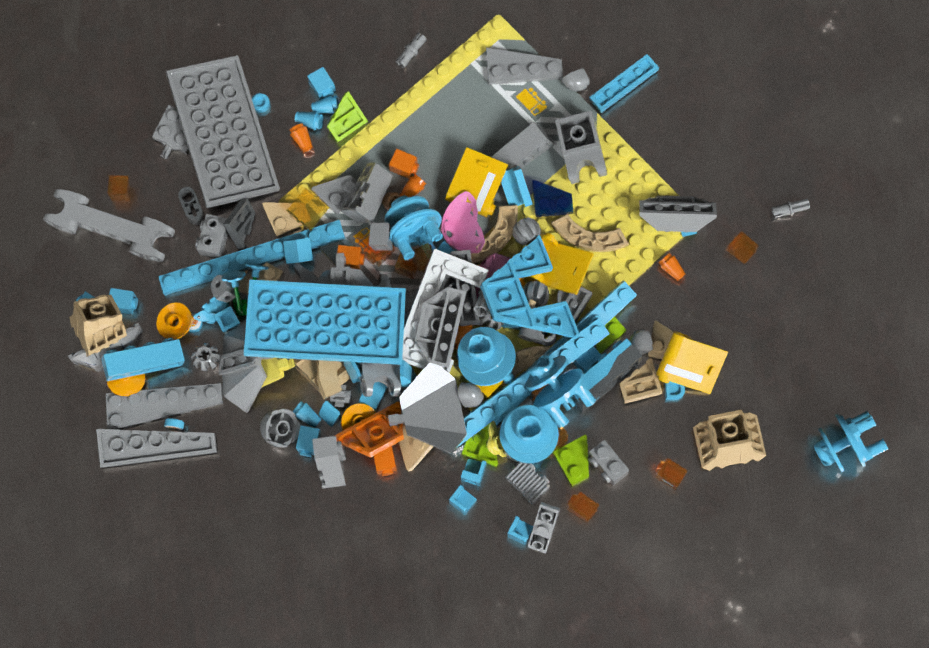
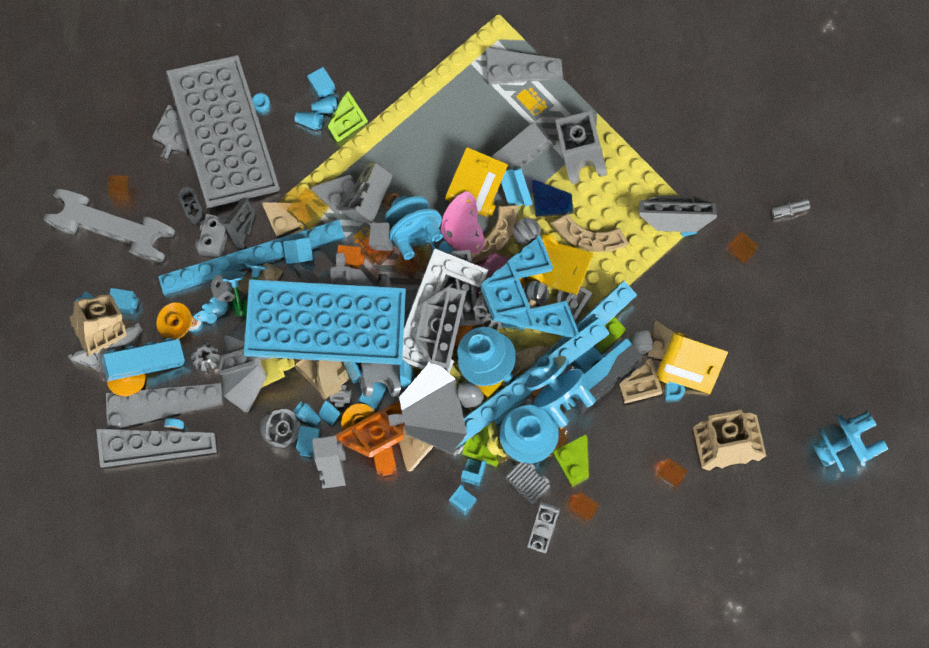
medium azure panel [214,306,240,333] -> none
orange cone [290,123,313,152] -> none
orange brick [389,149,419,179] -> none
light grey pin [395,32,427,68] -> none
orange cone [399,174,426,197] -> none
medium azure panel [508,516,533,545] -> none
light grey piece [518,327,556,346] -> none
light grey piece [562,68,590,92] -> none
light grey brick [588,440,629,486] -> none
medium azure plate [589,54,659,113] -> none
orange cone [658,253,686,281] -> none

